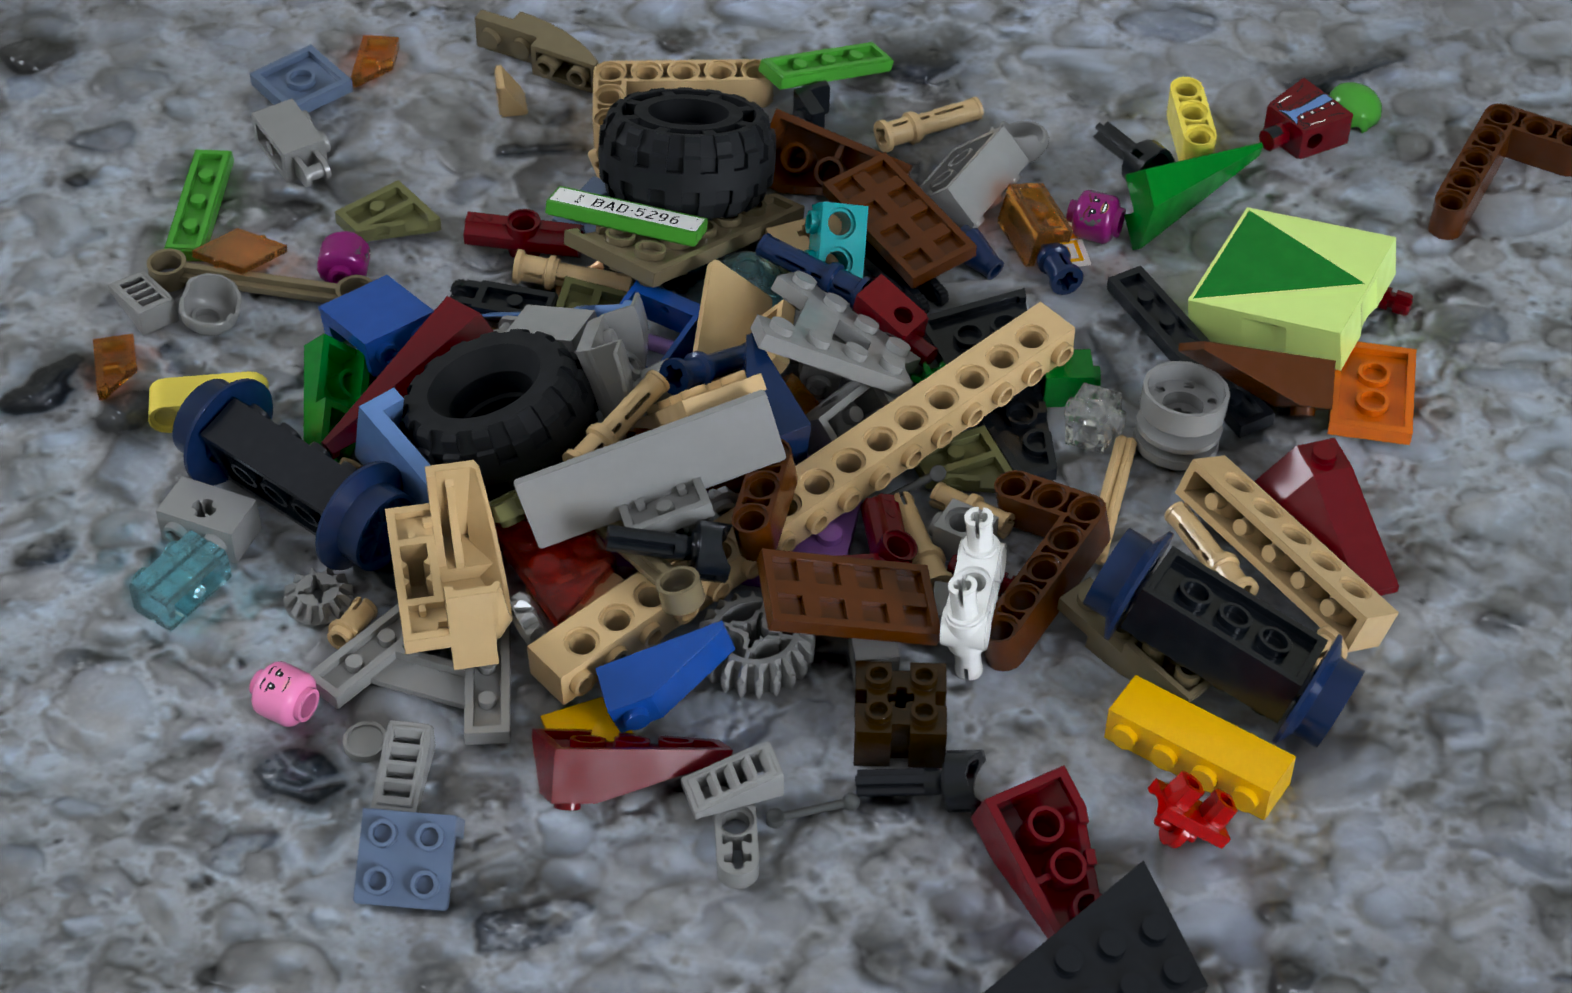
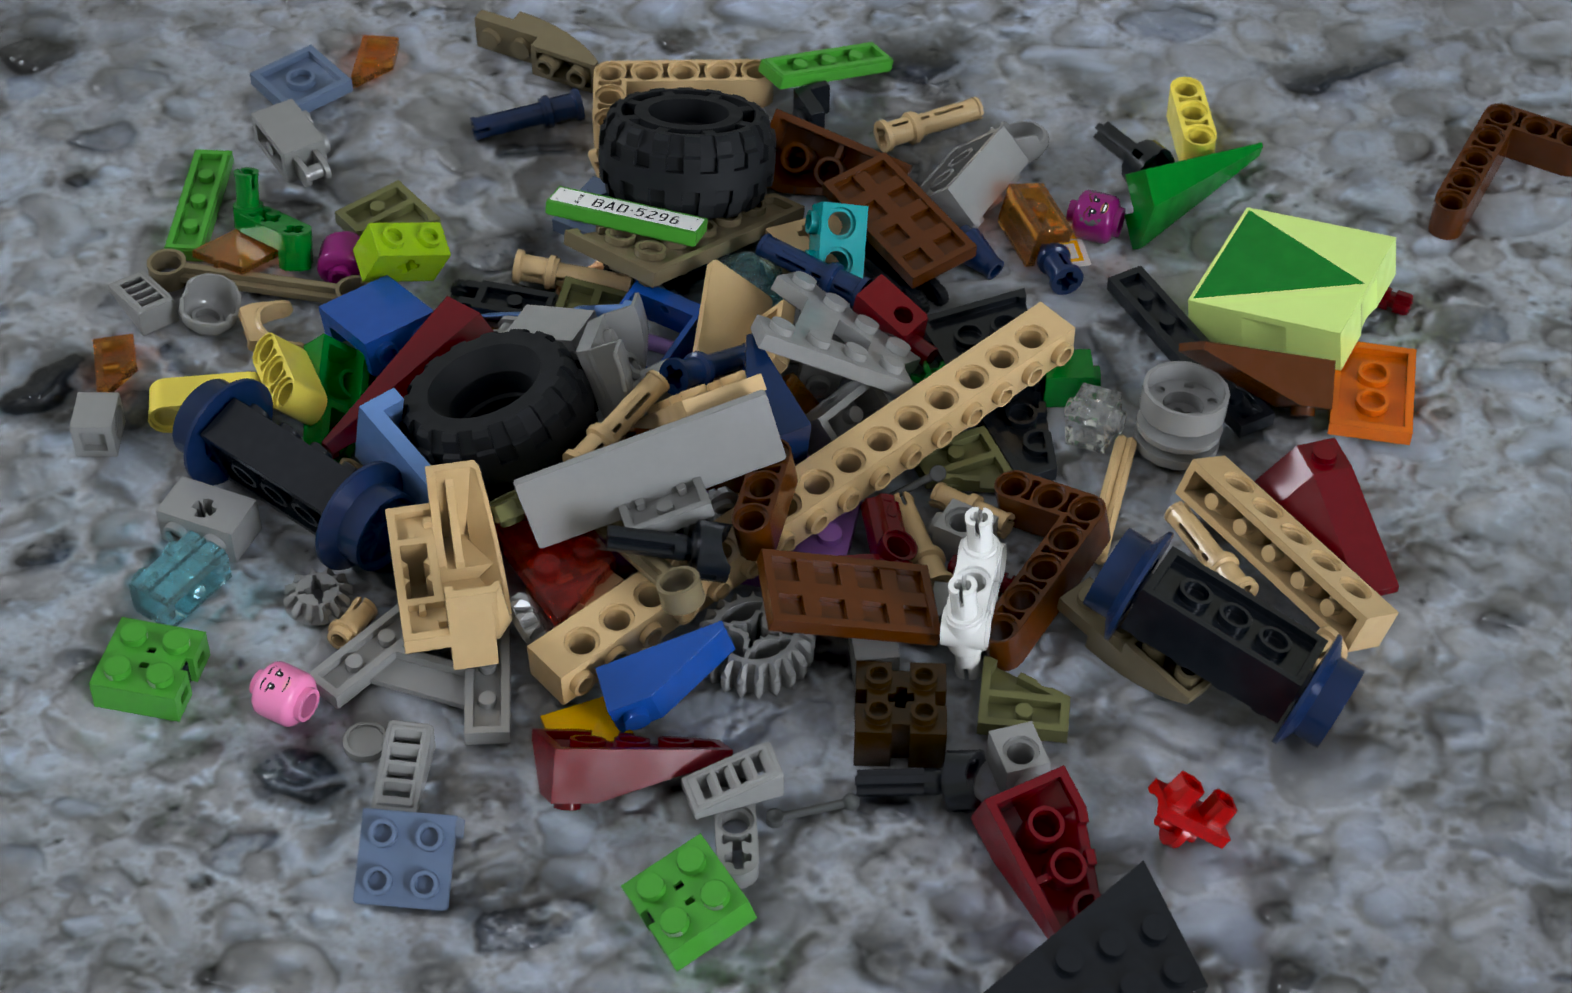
dark red piece [463,209,585,258] -> none
tan slope [494,65,528,117] -> none
yellow brick [1104,675,1296,820] -> none
dark red torso [1259,78,1353,159] -> none
bright green hair [1328,82,1383,133] -> none
none -> light grey brick [69,392,126,457]
none -> bright green piece [89,617,211,722]
none -> green beam [233,167,313,272]
none -> tan helmet [238,300,305,352]
none -> light yellow beam [252,333,327,426]
none -> lime brick [353,222,451,282]
none -> dark blue pin [470,88,585,141]
none -> bright green piece [621,833,757,972]
none -> olive wing [976,656,1071,743]
none -> light grey brick [986,721,1051,793]

